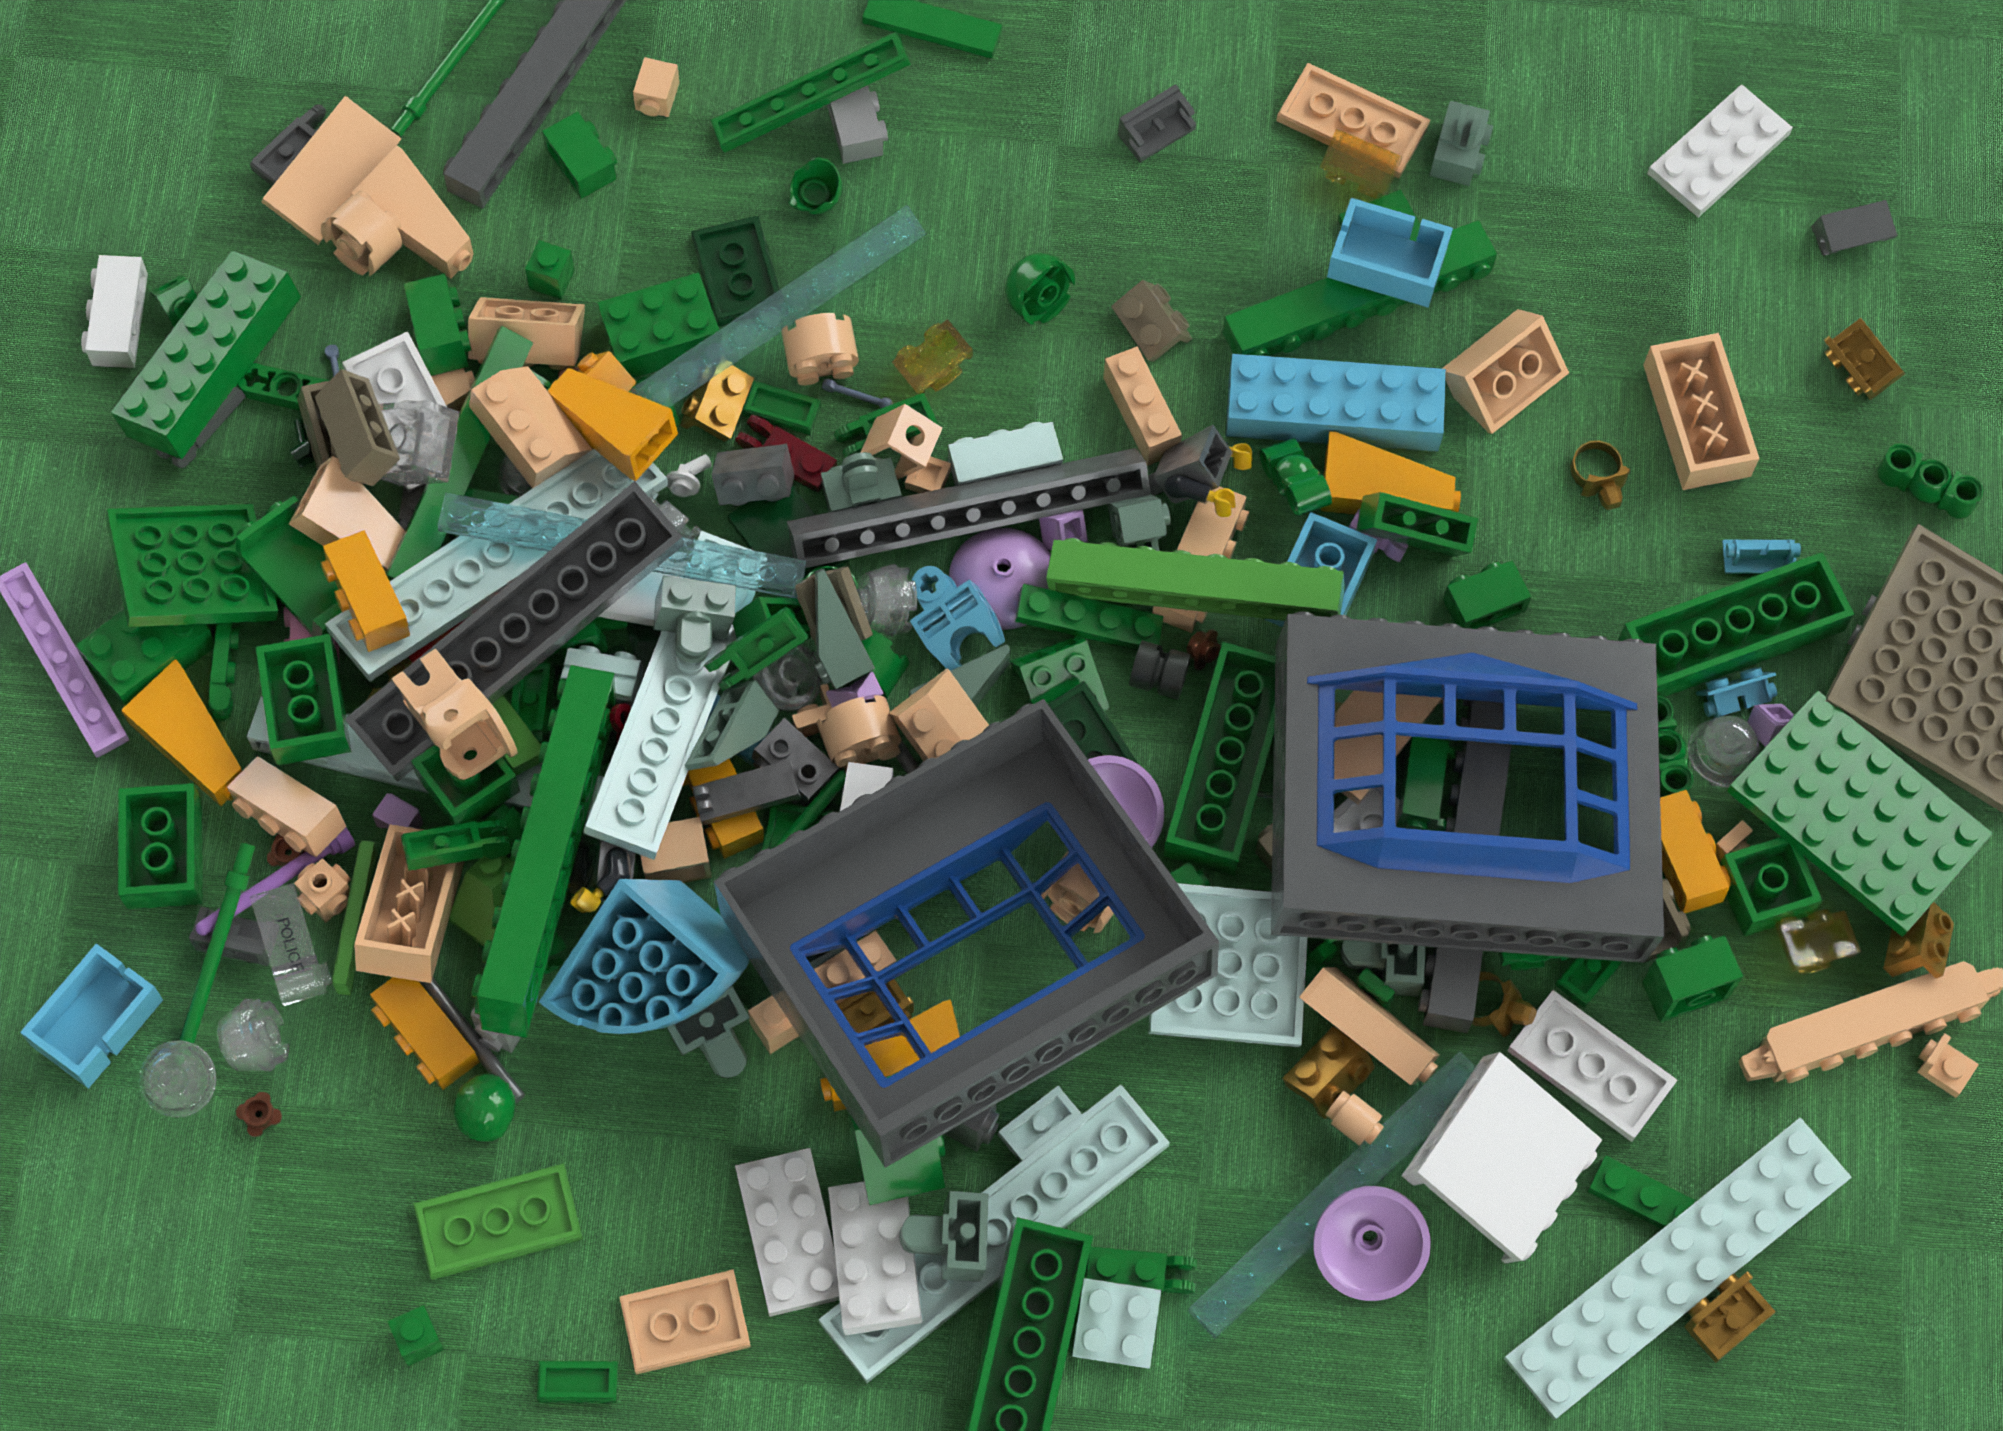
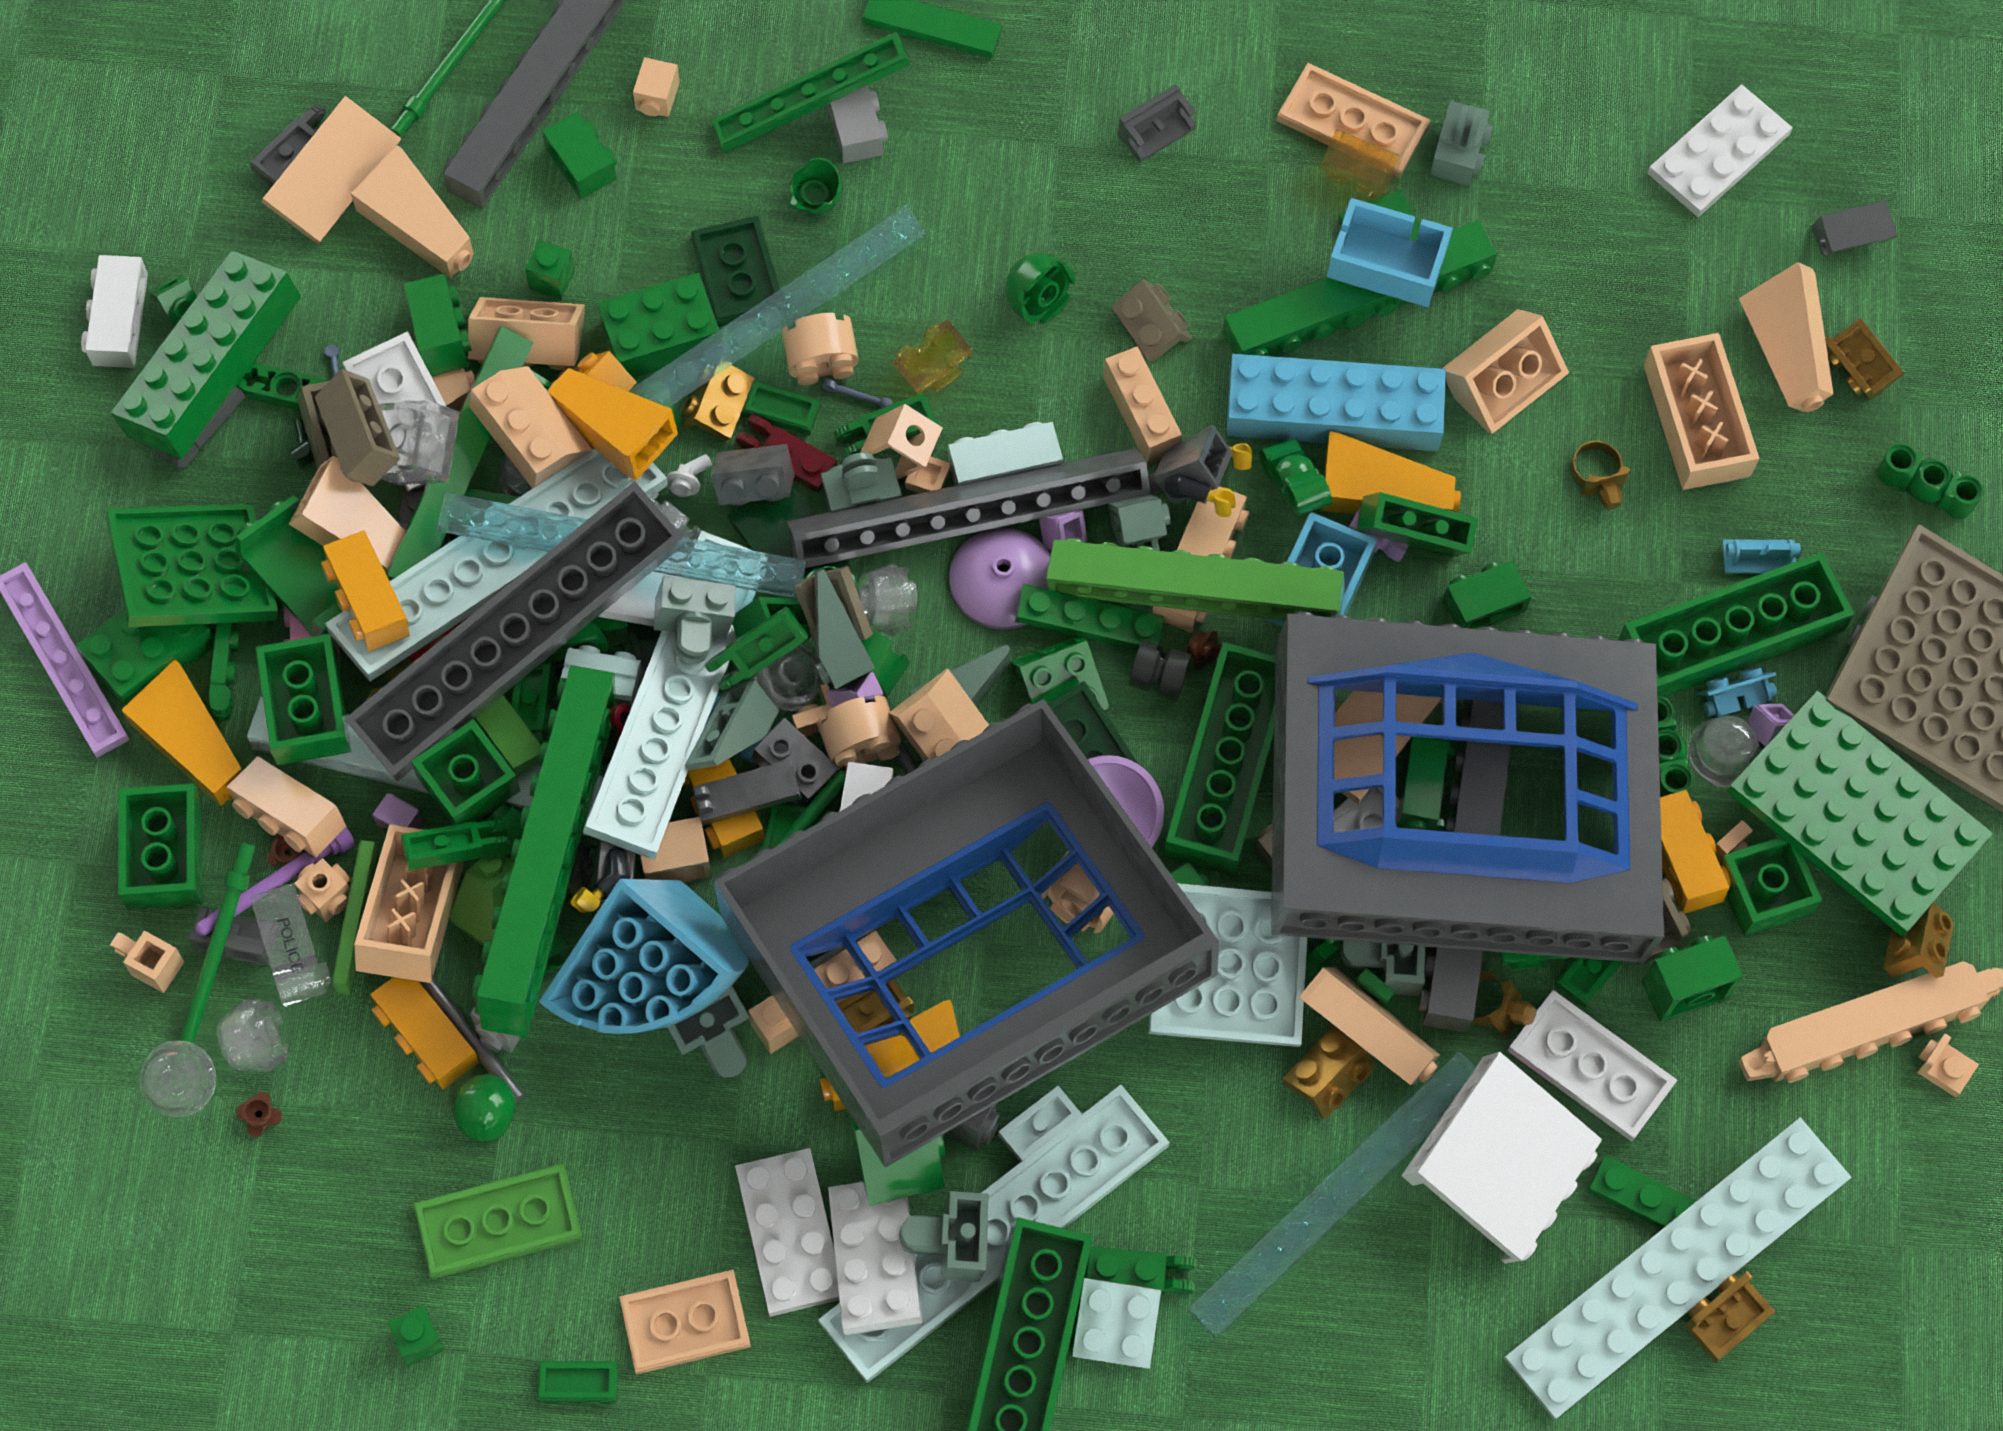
medium azure piece [20,944,163,1089] -> none
light nougat brick [320,191,402,276] -> none
light nougat piece [391,648,518,780] -> none
medium azure piece [910,566,1005,671] -> none
lavender dish [1313,1186,1430,1301] -> none
light nougat brick [1325,1091,1384,1146] -> none
clear yellow cylinder [1775,909,1861,974] -> none
none -> light nougat brick [110,931,184,993]
none -> light nougat slope [1739,262,1833,412]

